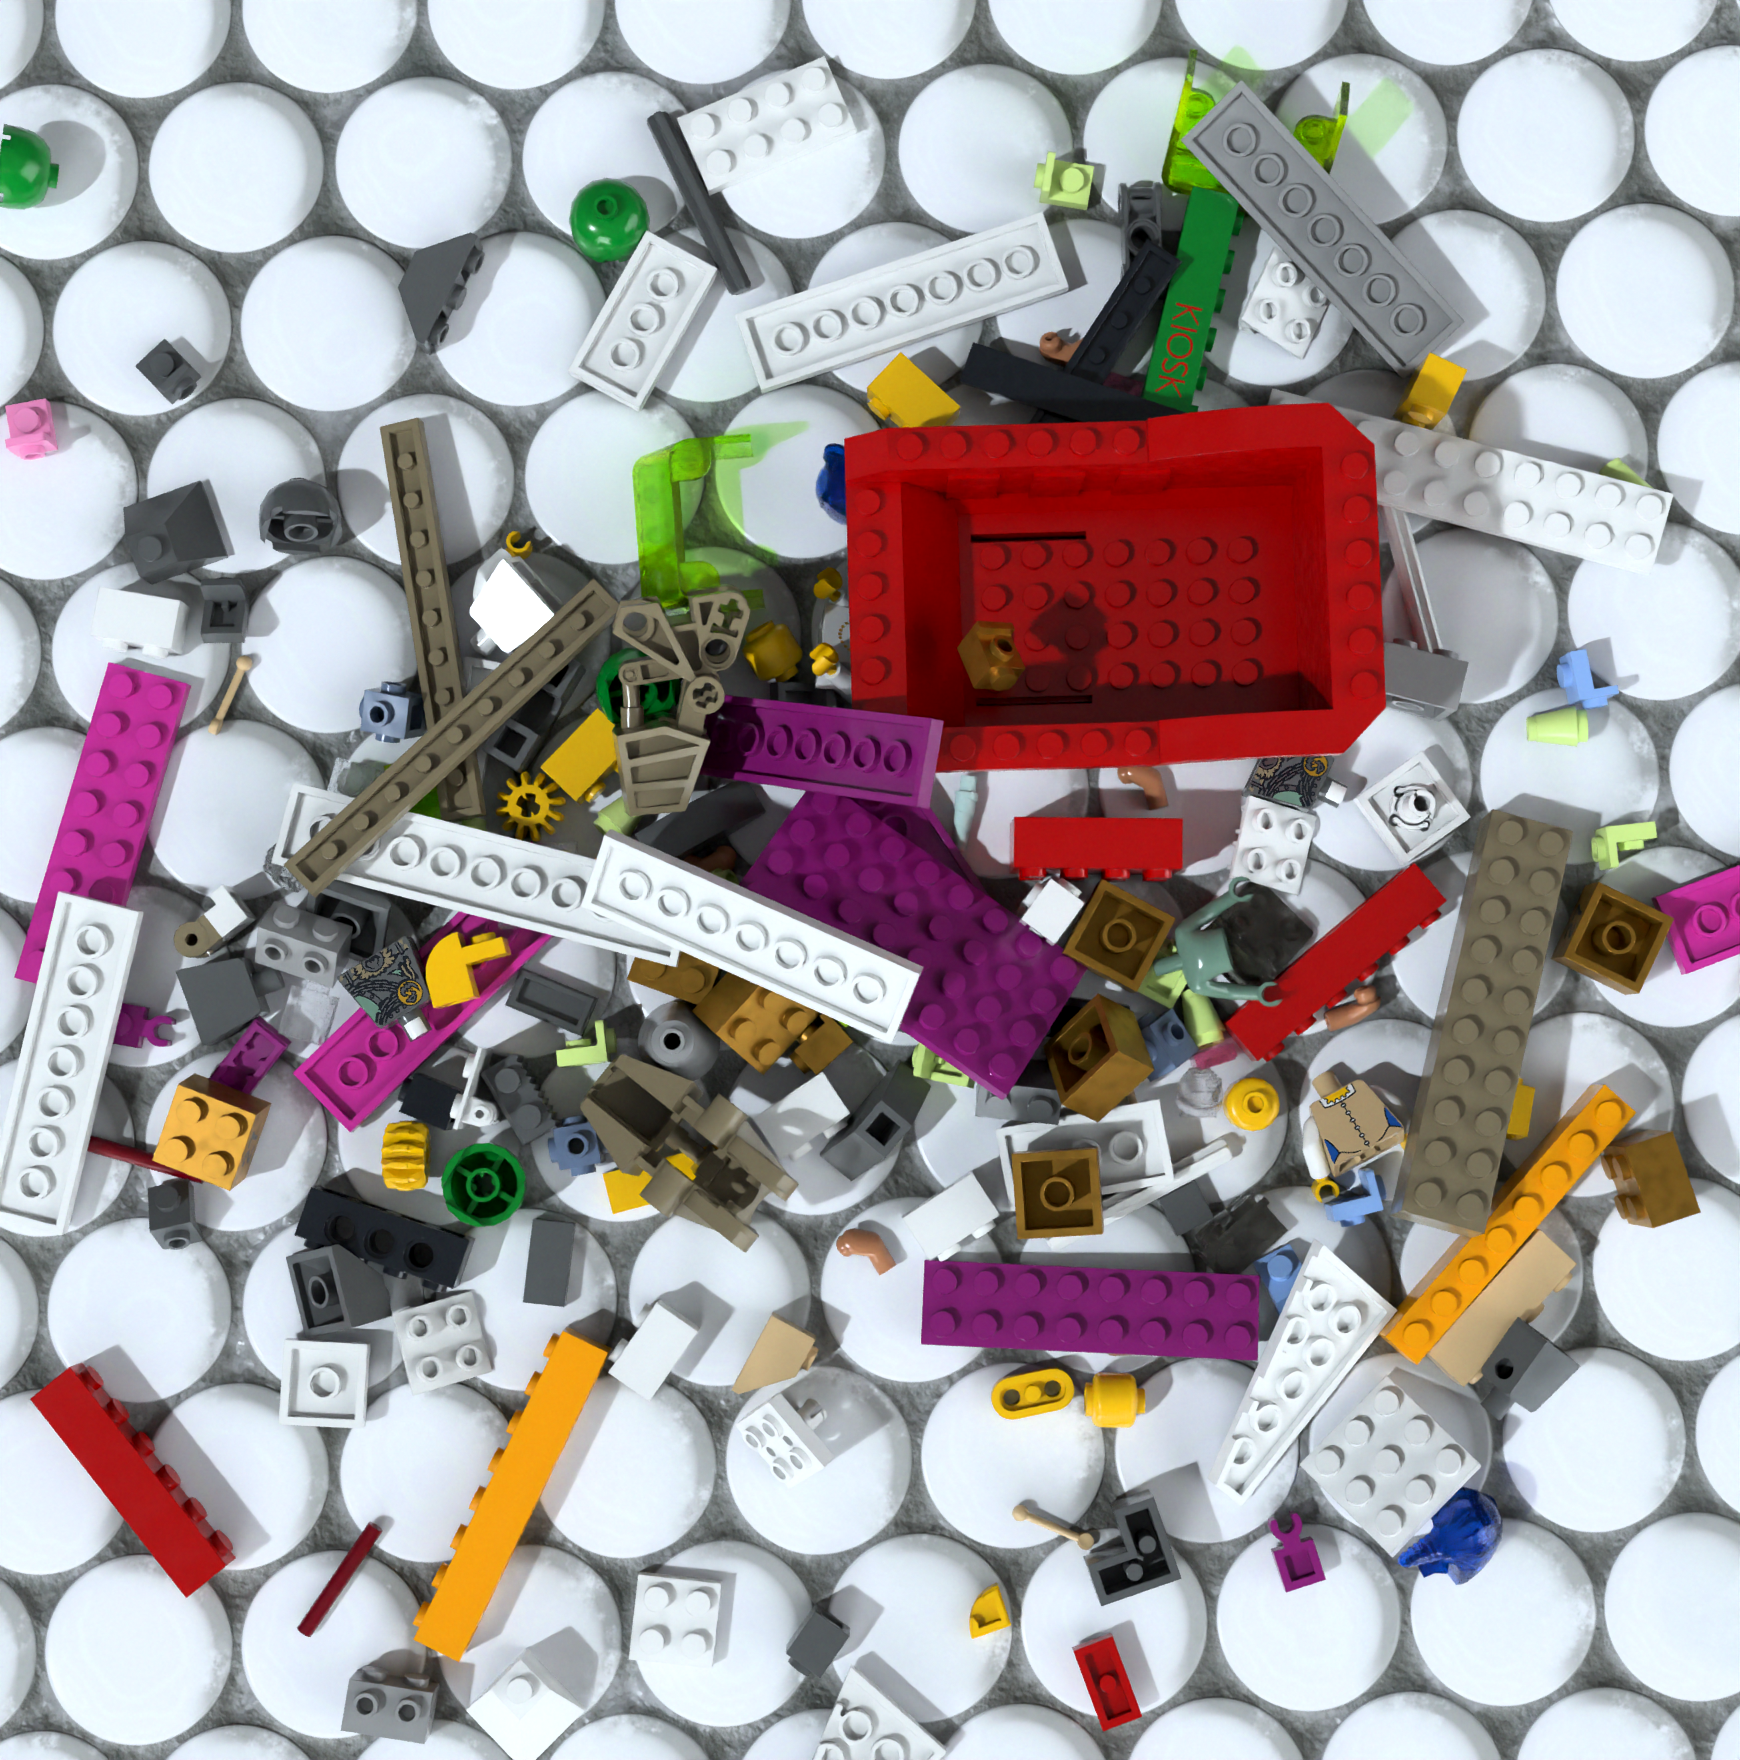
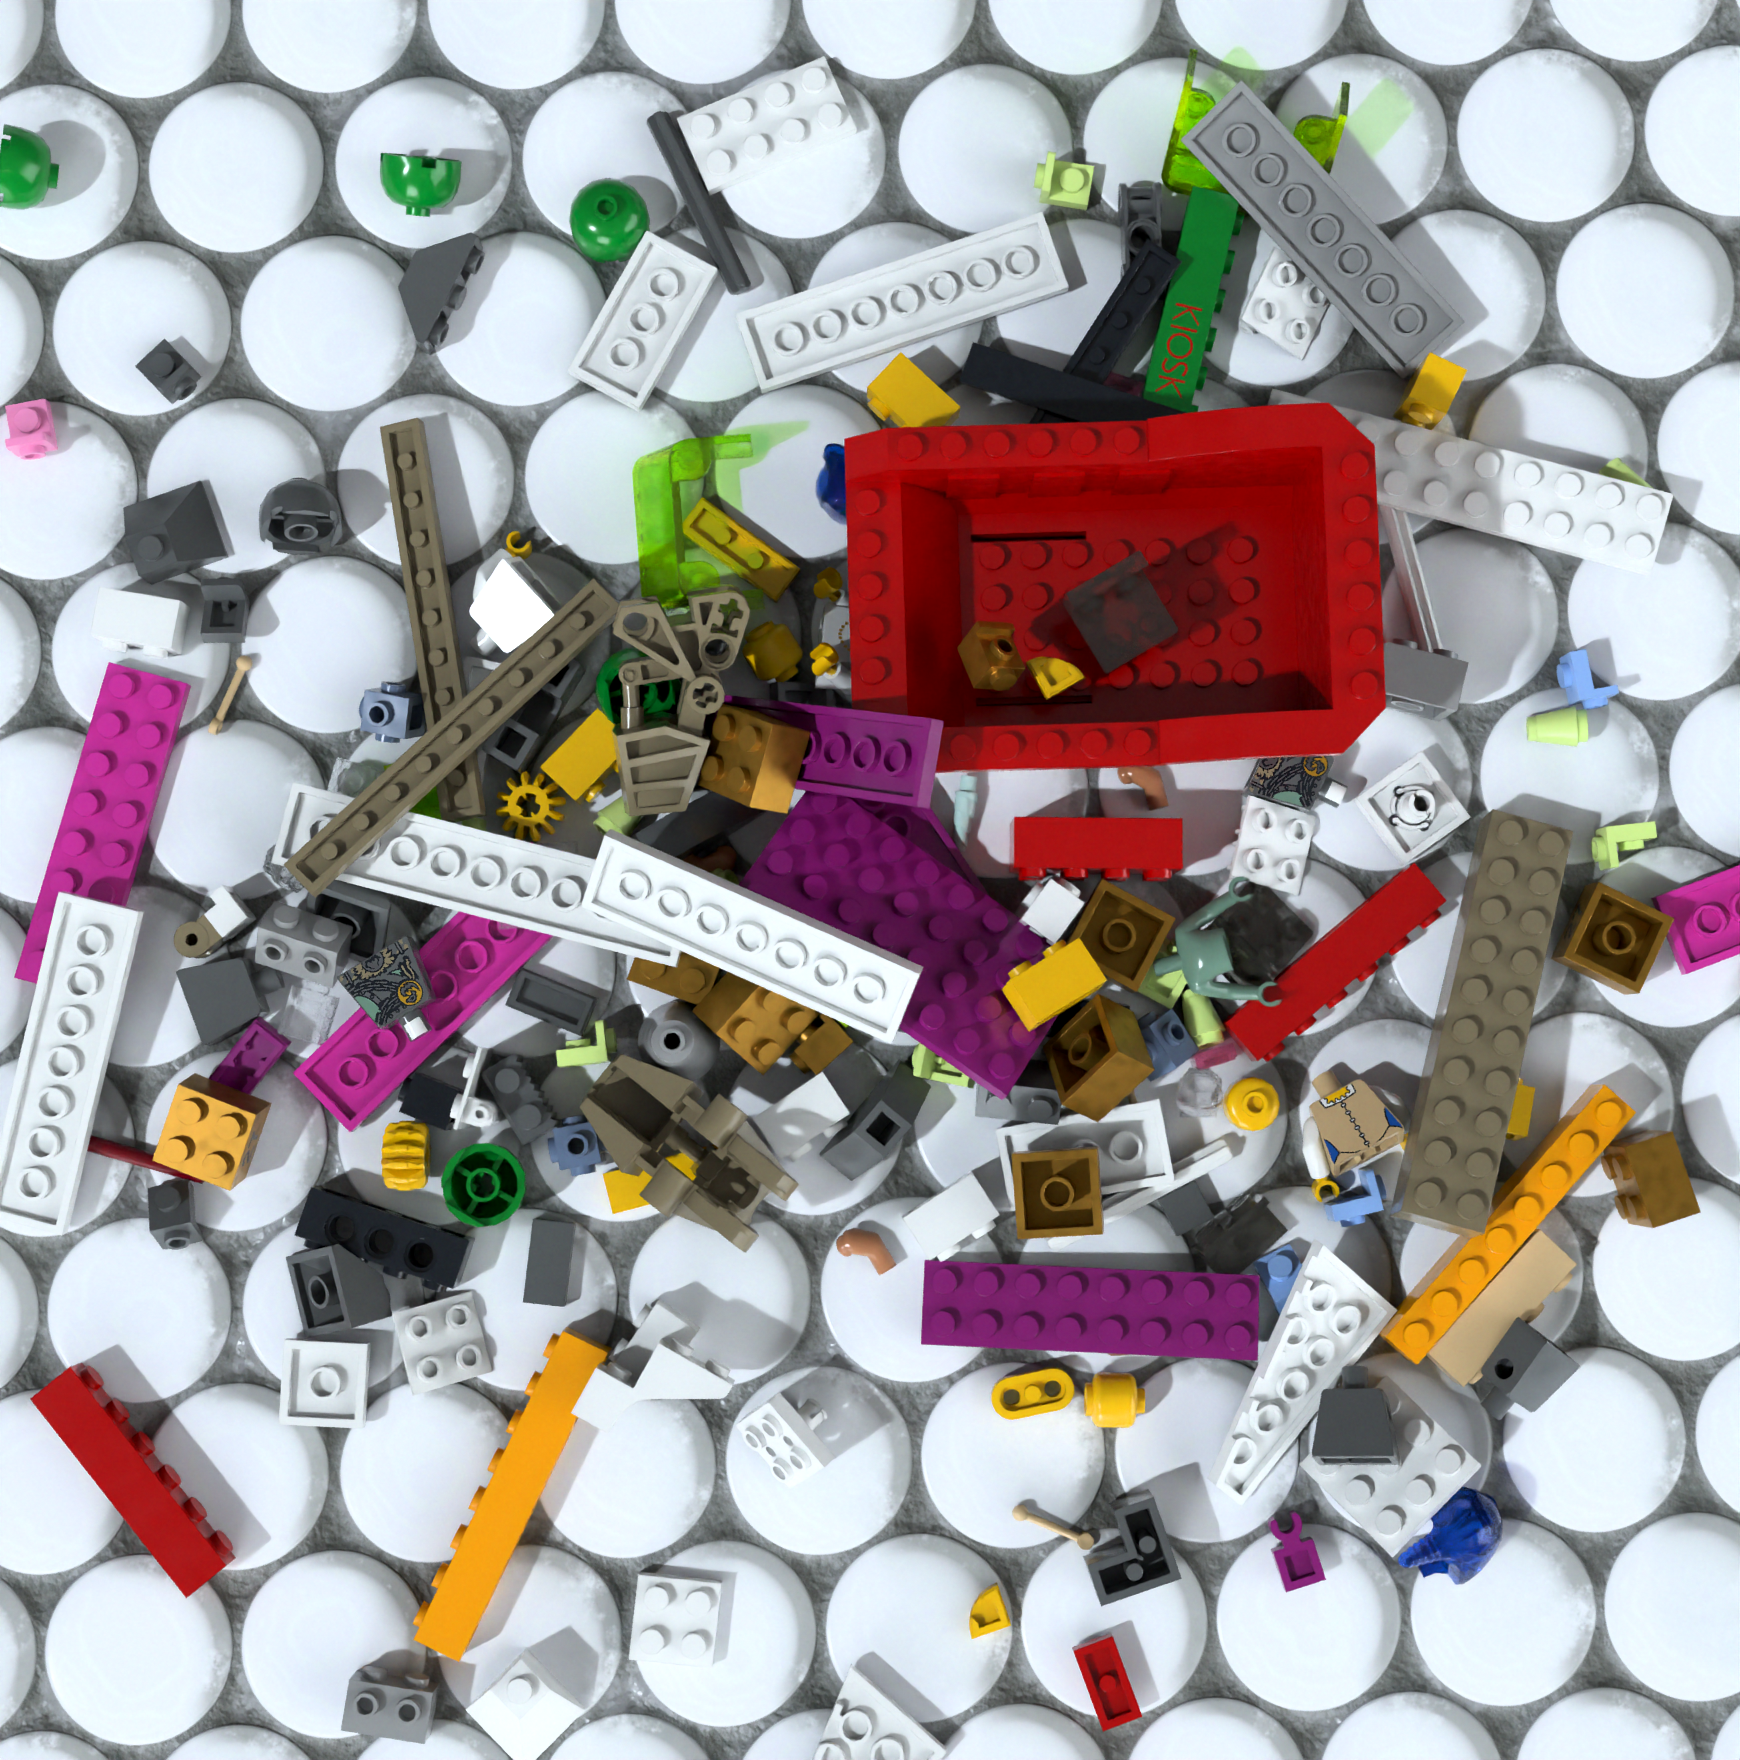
magenta plate [113,1003,177,1048] -> none
dark red bar [297,1522,383,1637] -> none
yellow brick [426,932,512,1009] -> none
tan slope [732,1312,819,1394] -> none
dark grey brick [786,1603,850,1678] -> none
nougat arm [1039,332,1083,367] -> none
nougat arm [1323,985,1381,1032] -> none
none -> green cylinder [380,153,462,217]
none -> white arch [571,1338,735,1434]
none -> yellow tile [678,497,801,603]
none -> pearl gold brick [697,704,811,814]
none -> yellow brick [1002,938,1107,1032]
none -> yellow tile [1026,657,1085,700]
none -> clear smoke bracket [1062,550,1178,674]
none -> dark grey torso [1312,1365,1400,1465]

